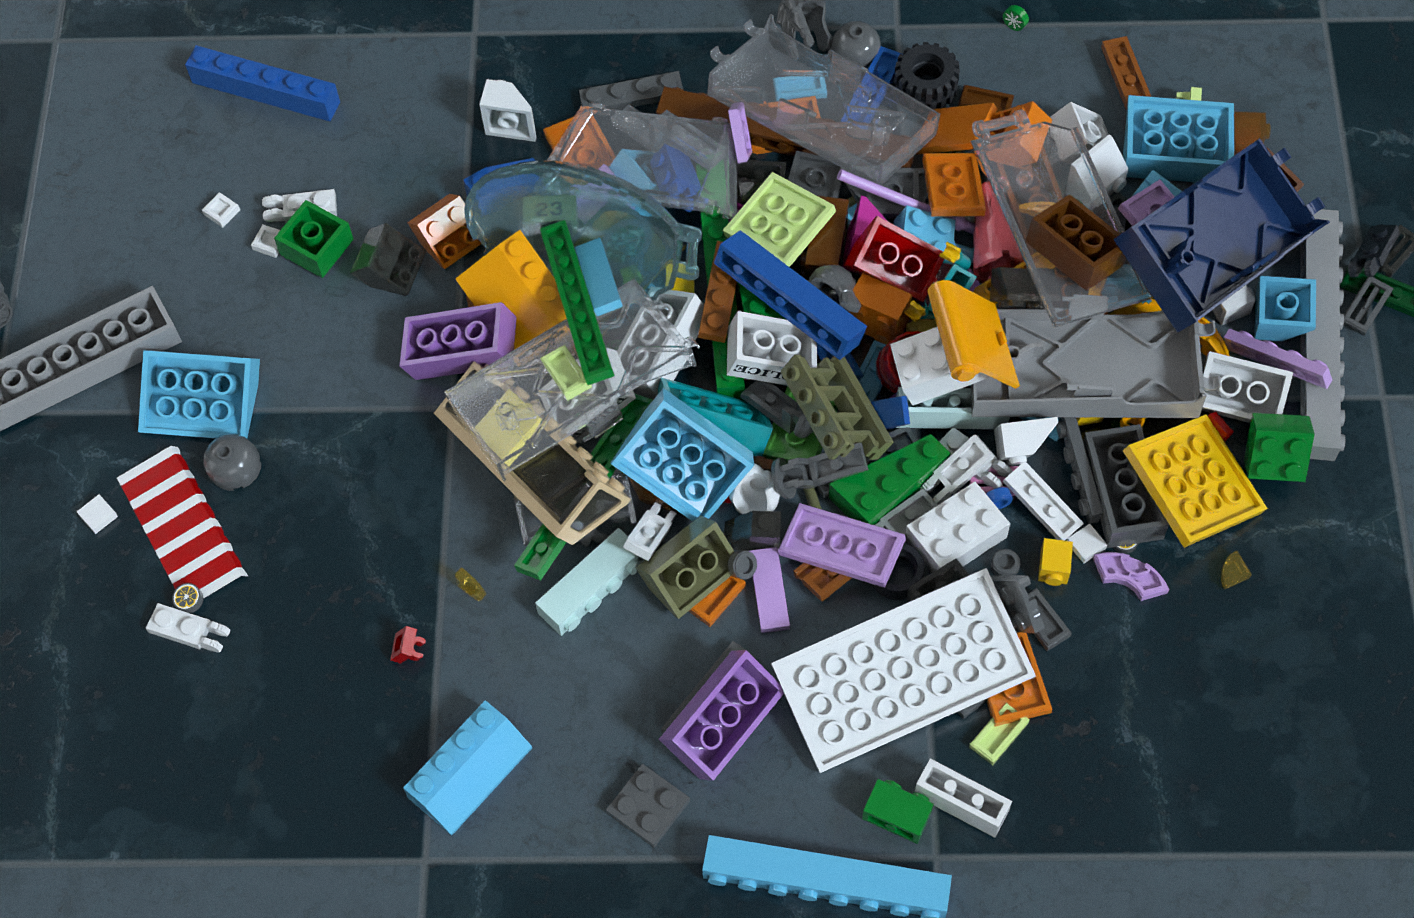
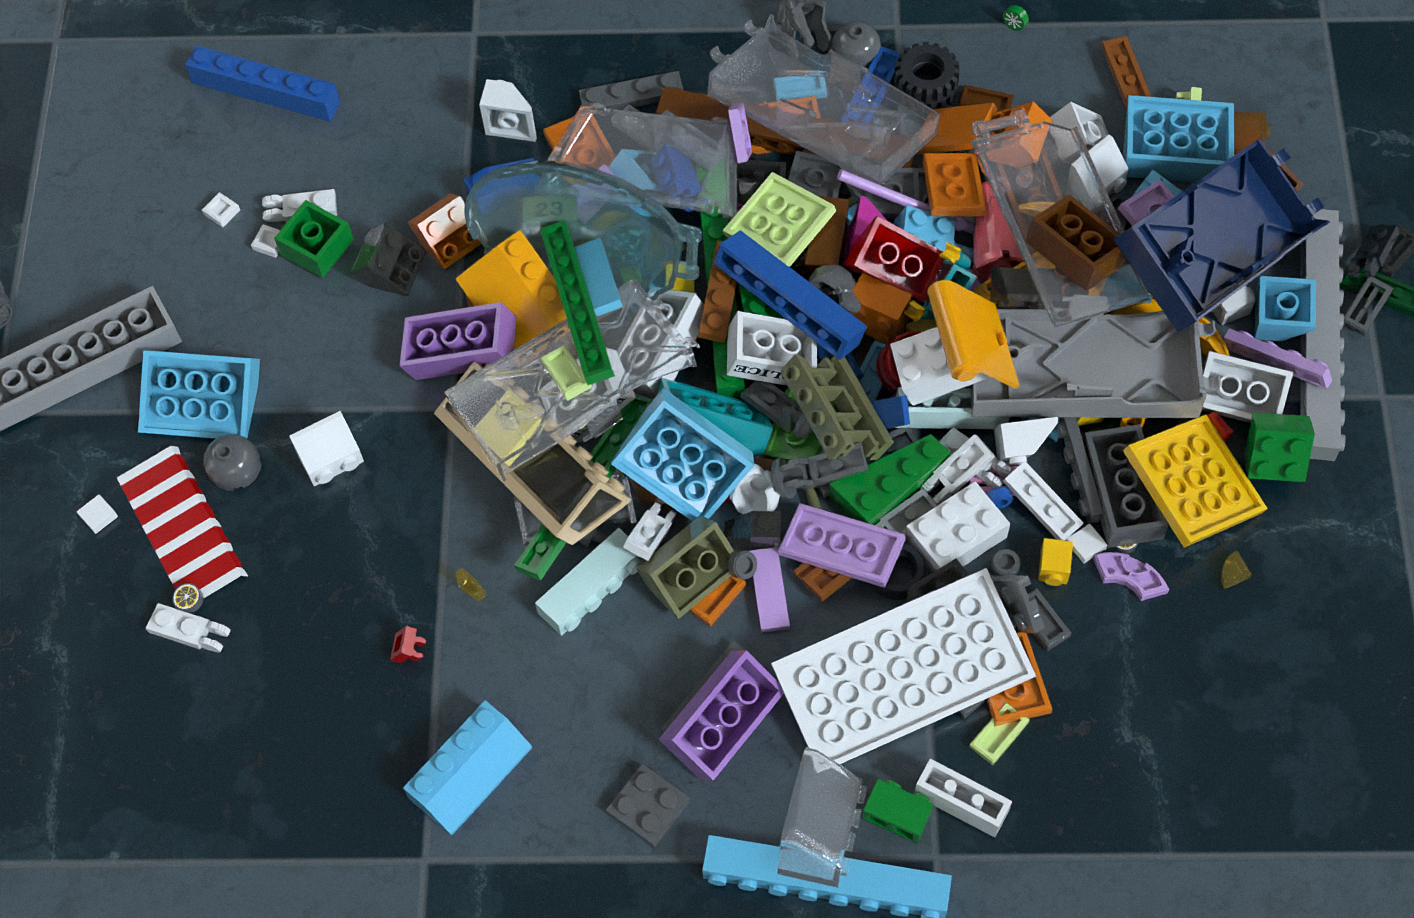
none -> white slope [289,411,364,486]
none -> clear windscreen [777,747,867,888]

